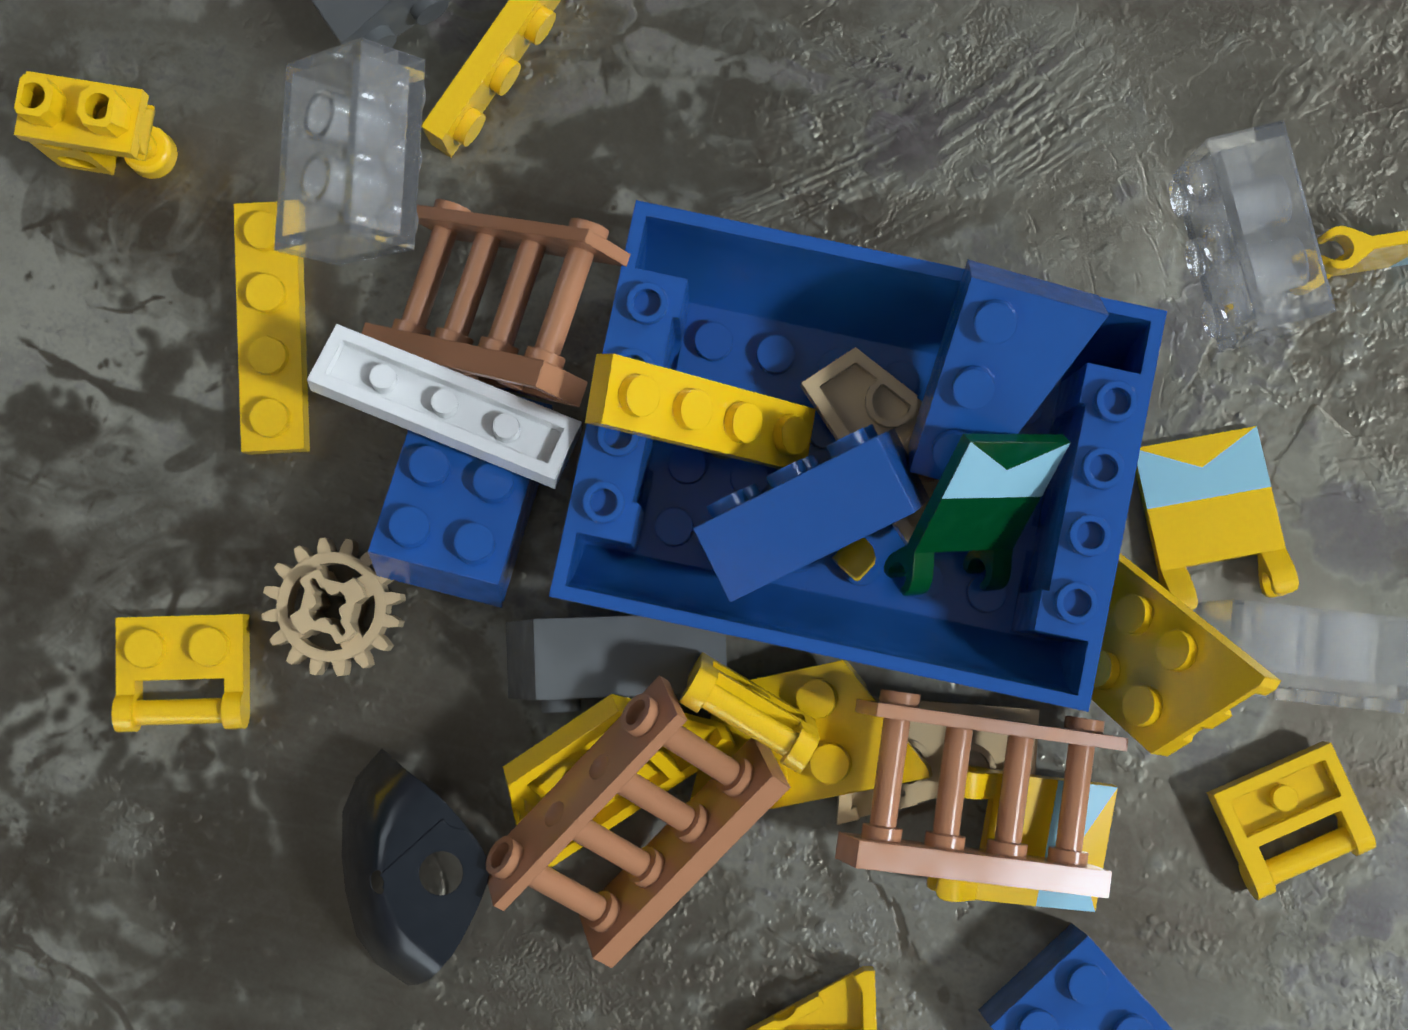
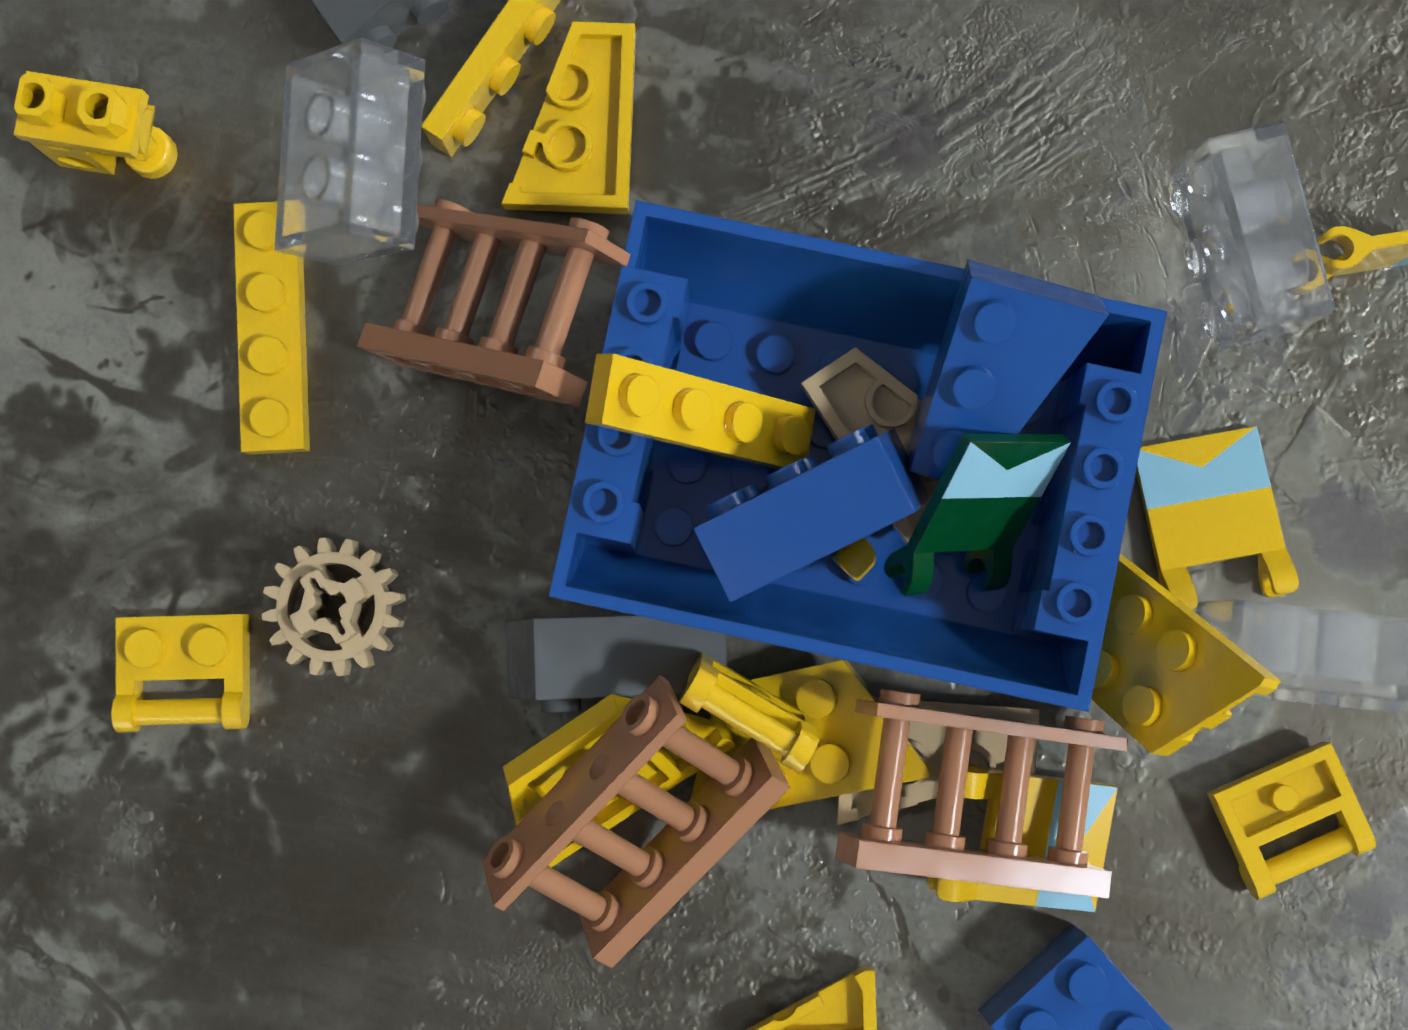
white plate [307,324,582,489] -> none
black piece [342,749,489,986] -> none
blue brick [368,397,553,608] -> none
none -> yellow wing [501,21,636,214]

